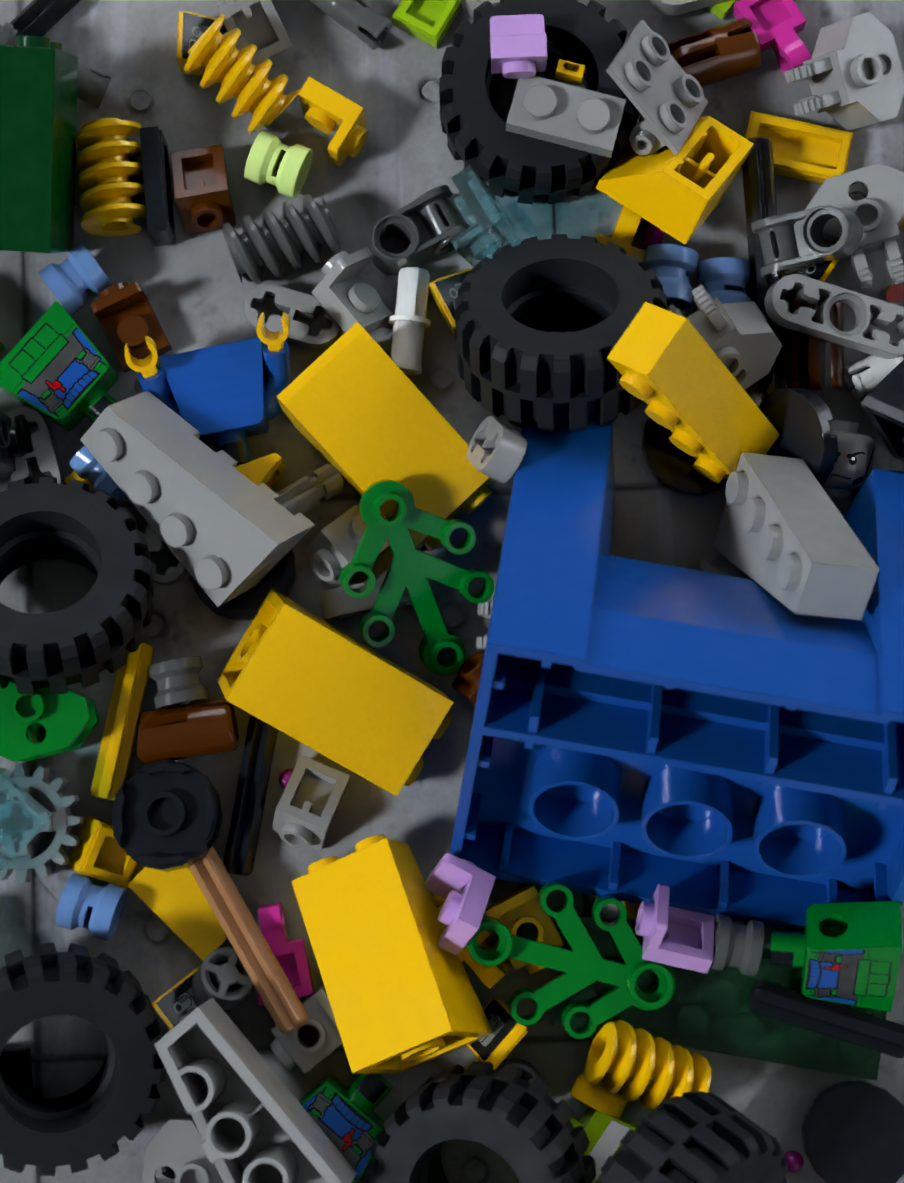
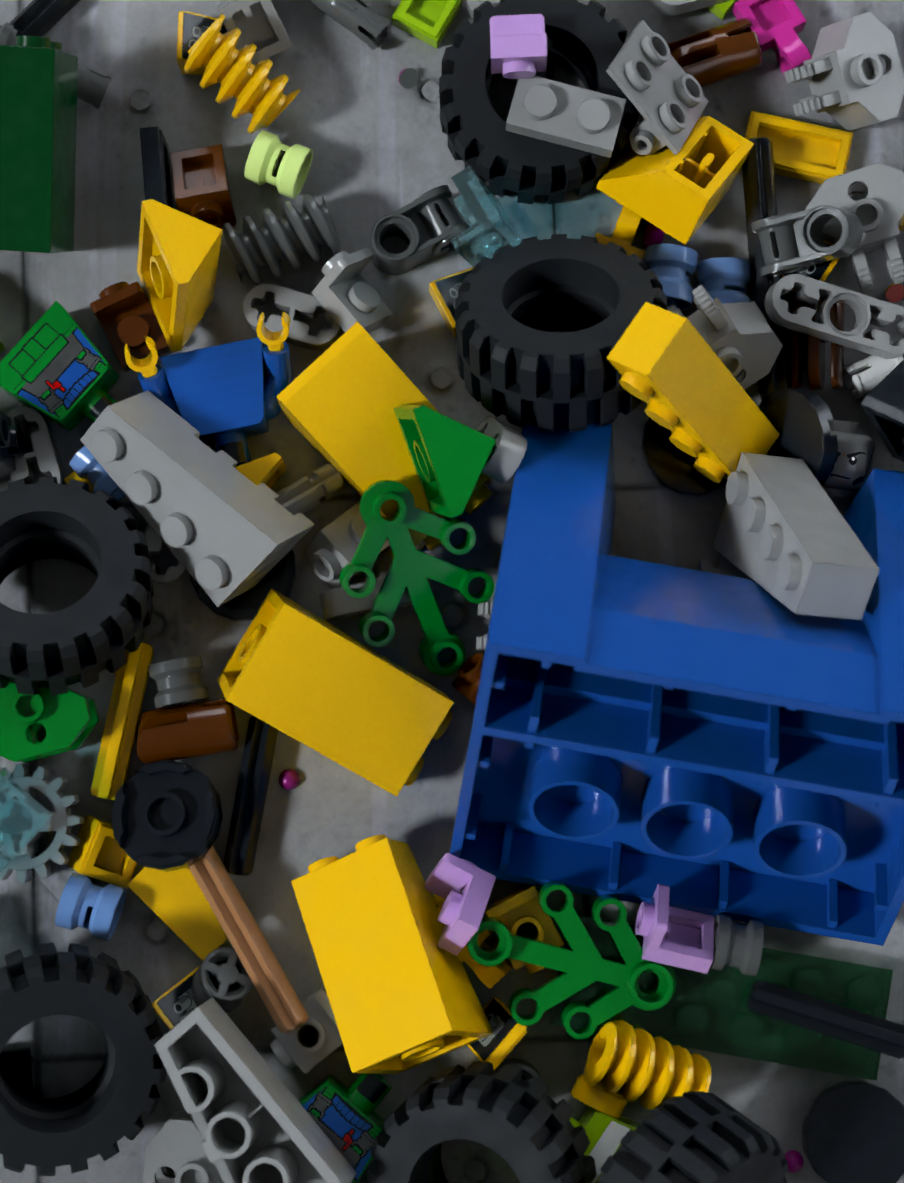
medium blue wheel [38,242,113,316] -> none
yellow piece [75,118,146,237] -> none
dark pink plate [256,901,315,1005] -> none
light grey bracket [272,755,351,851] -> none
yellow bracket [298,77,369,167] -> none
white axle [388,267,431,375] -> none
yellow piece [555,59,585,85] -> none
piece [623,901,640,921] -> none
green torso [769,901,903,1012] -> none
none -> yellow slope [137,199,222,353]
none -> green slope [393,404,496,518]
none -> light grey piece [399,68,418,89]

